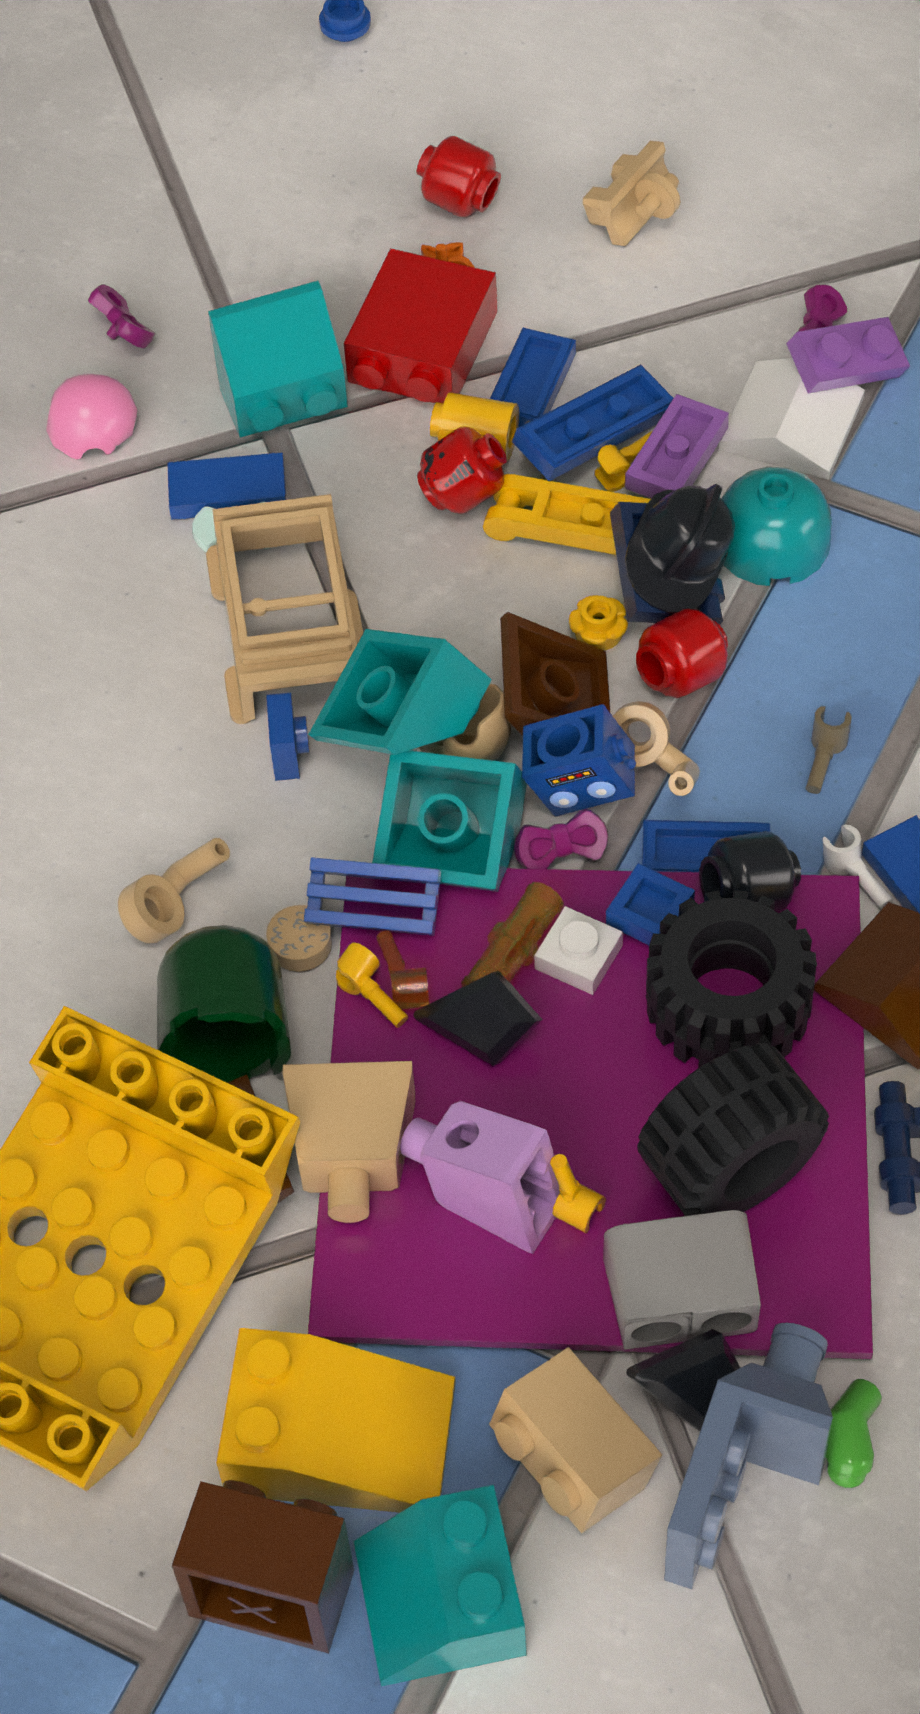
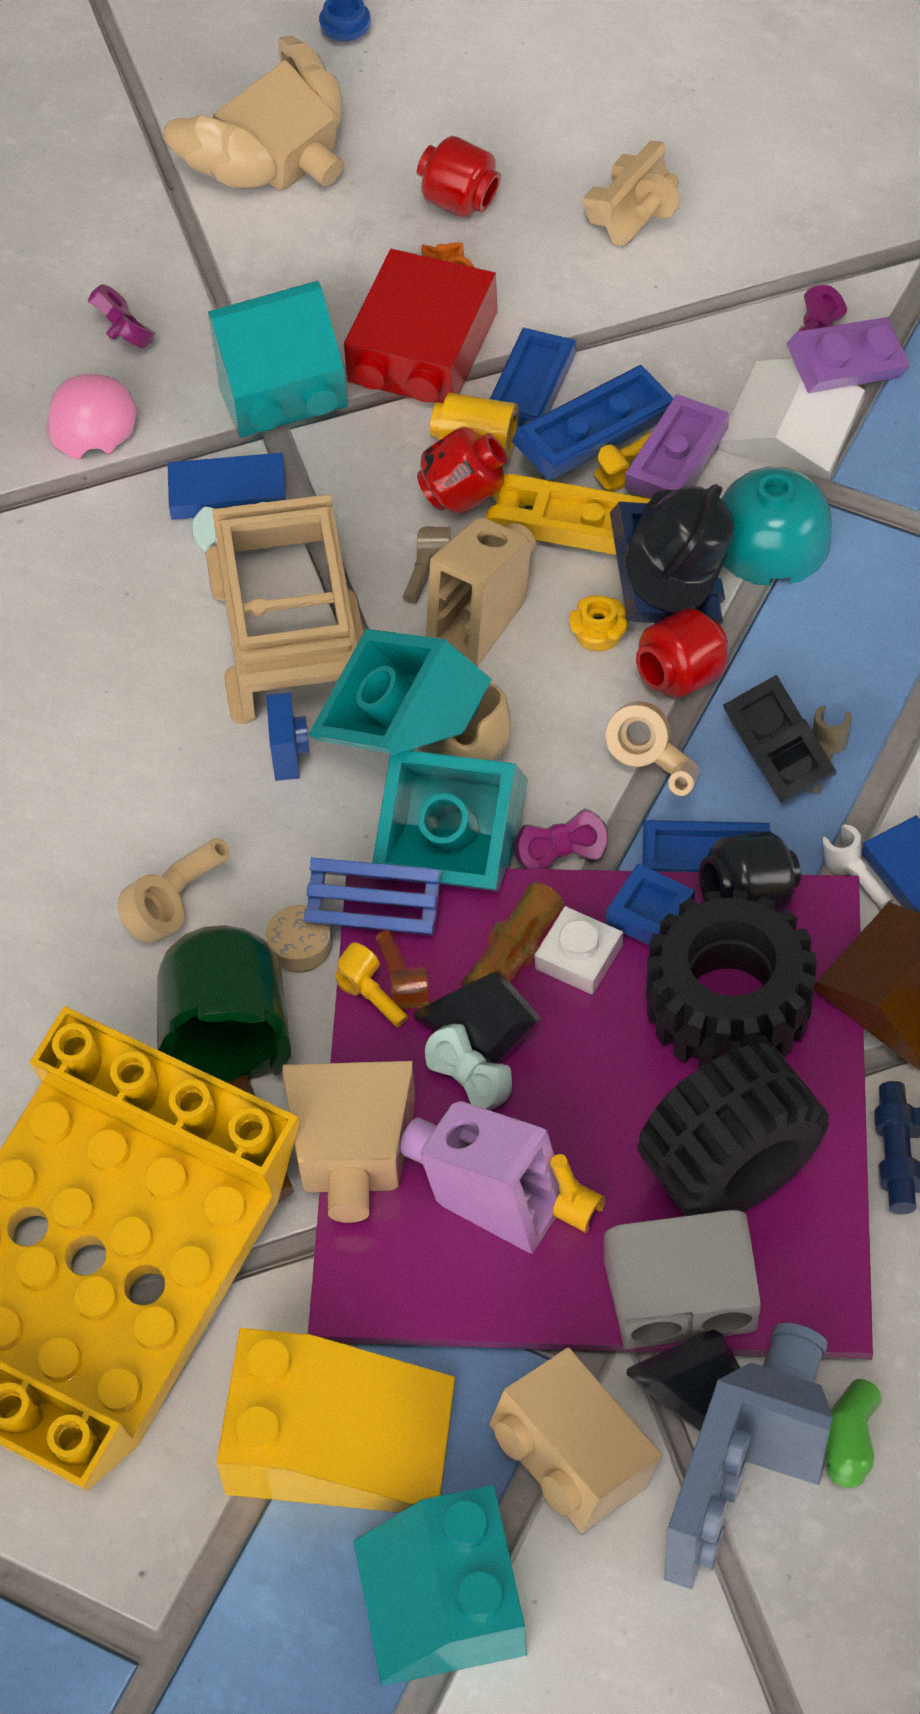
reddish brown brick [172,1480,354,1654] -> none
reddish brown slope [500,612,610,736] -> none
blue head [522,704,636,817] -> none
none -> tan torso [162,35,344,190]
none -> dark tan hand [402,526,452,604]
none -> light aqua piece [425,1024,512,1110]
none -> tan torso [426,518,536,666]
none -> black slope [723,674,837,805]

